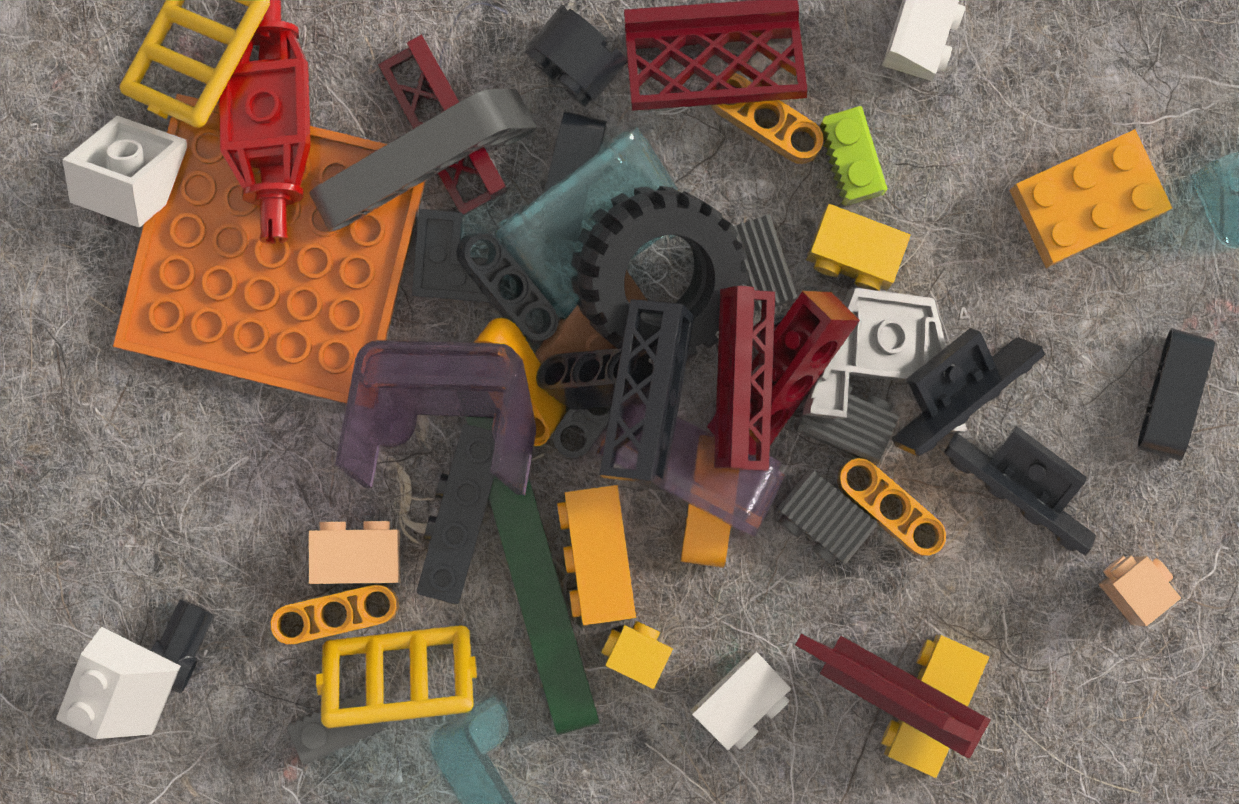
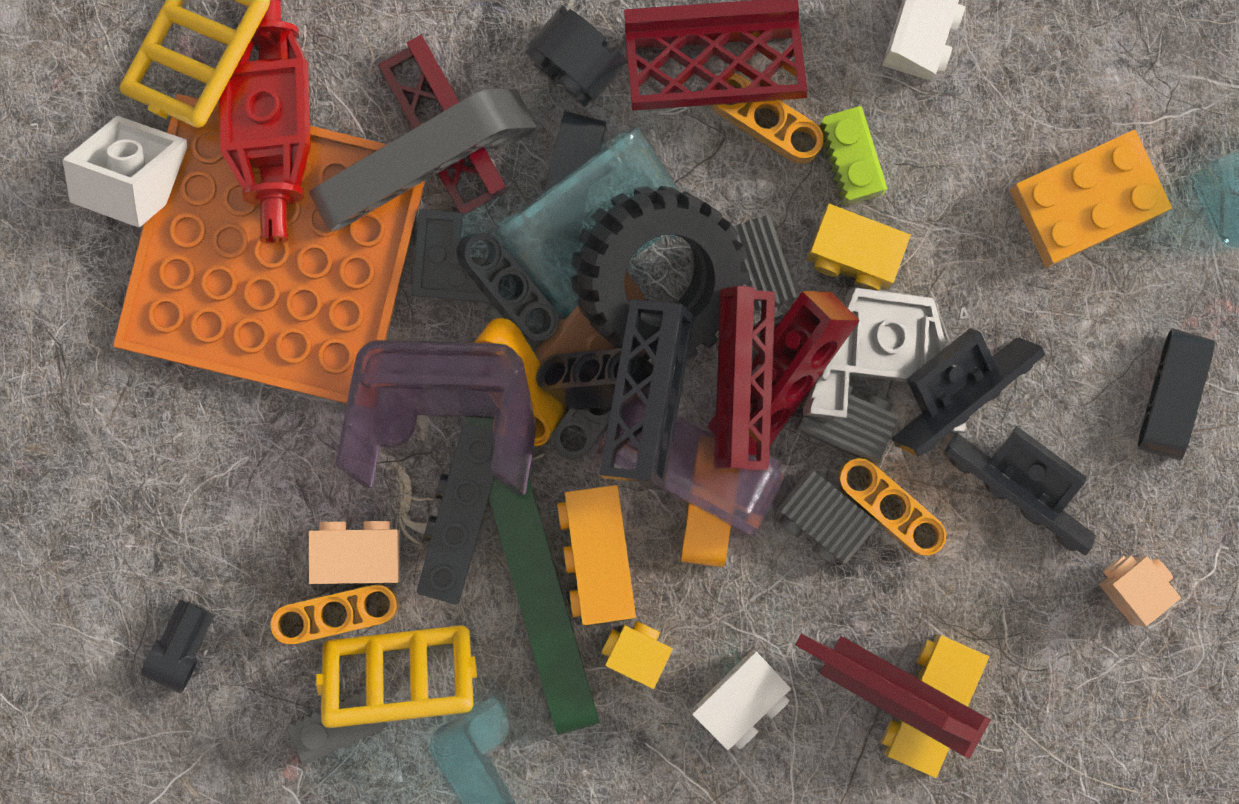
white slope [56,627,181,739] -> none

